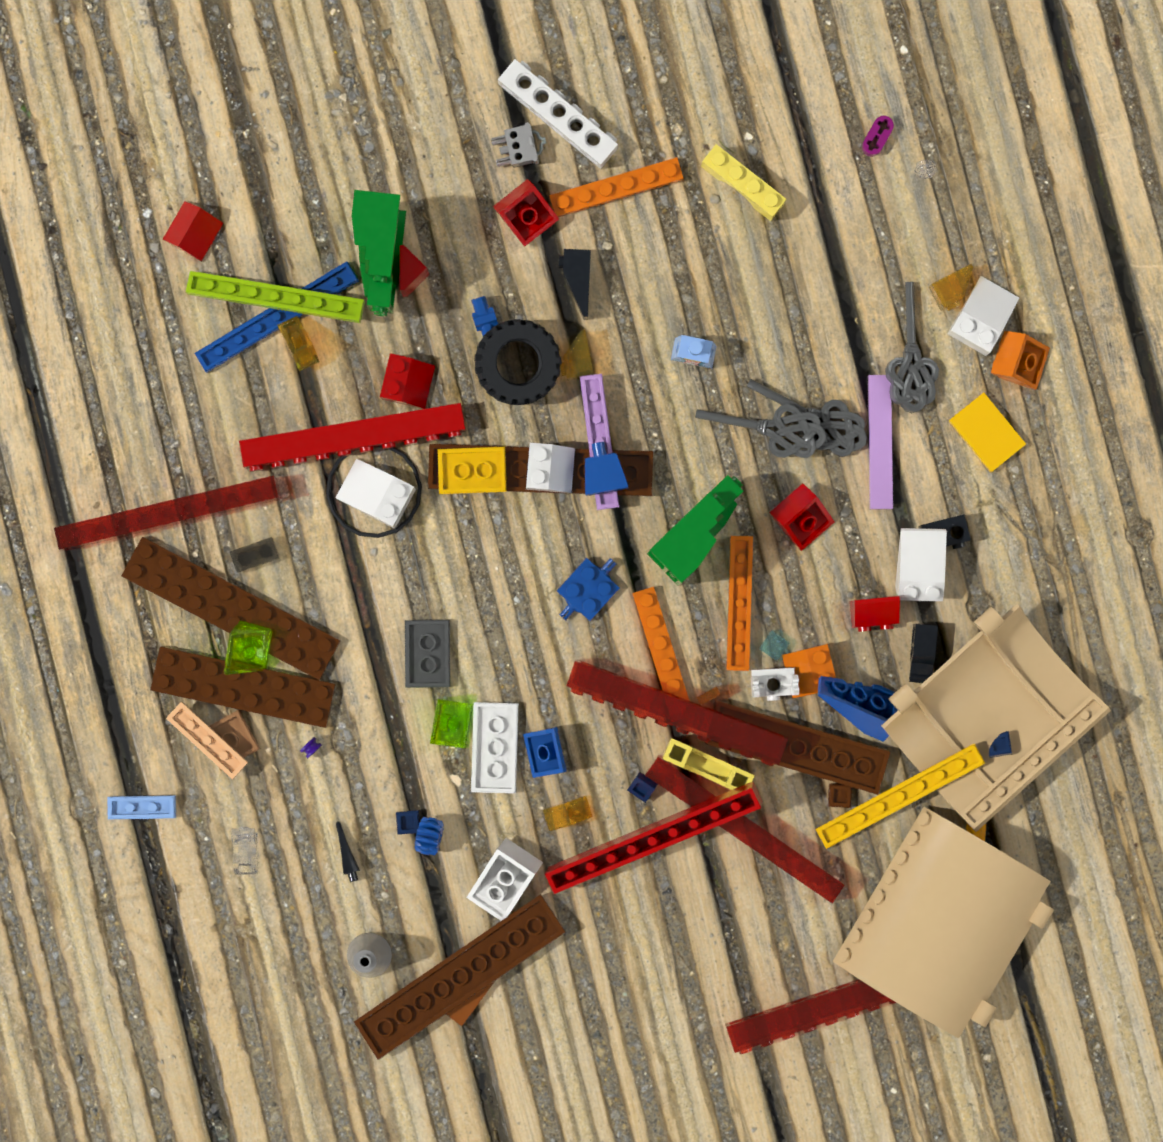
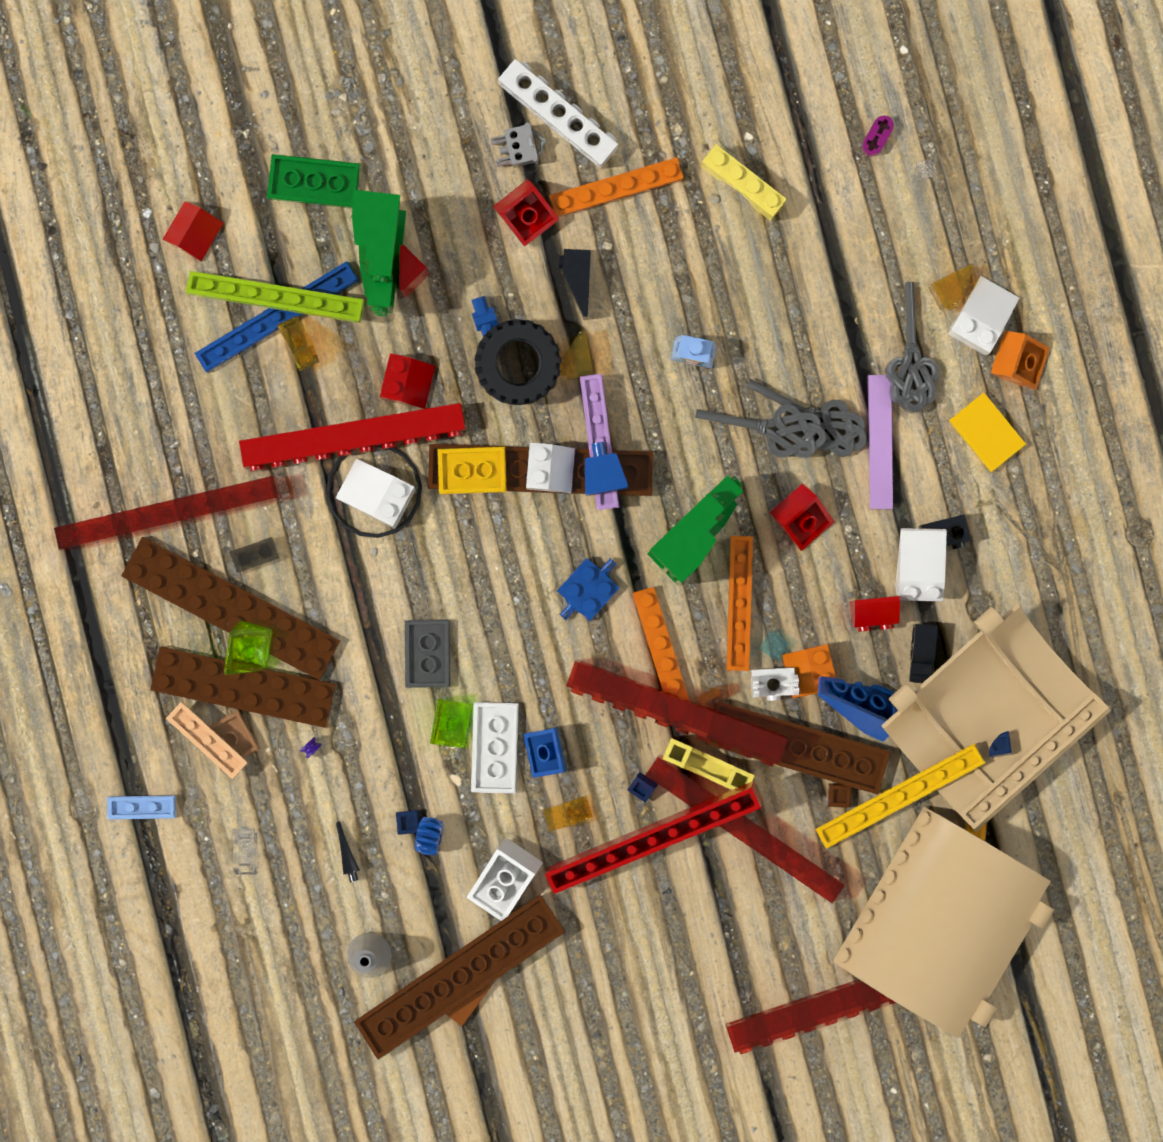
none -> green tile [267,154,361,209]

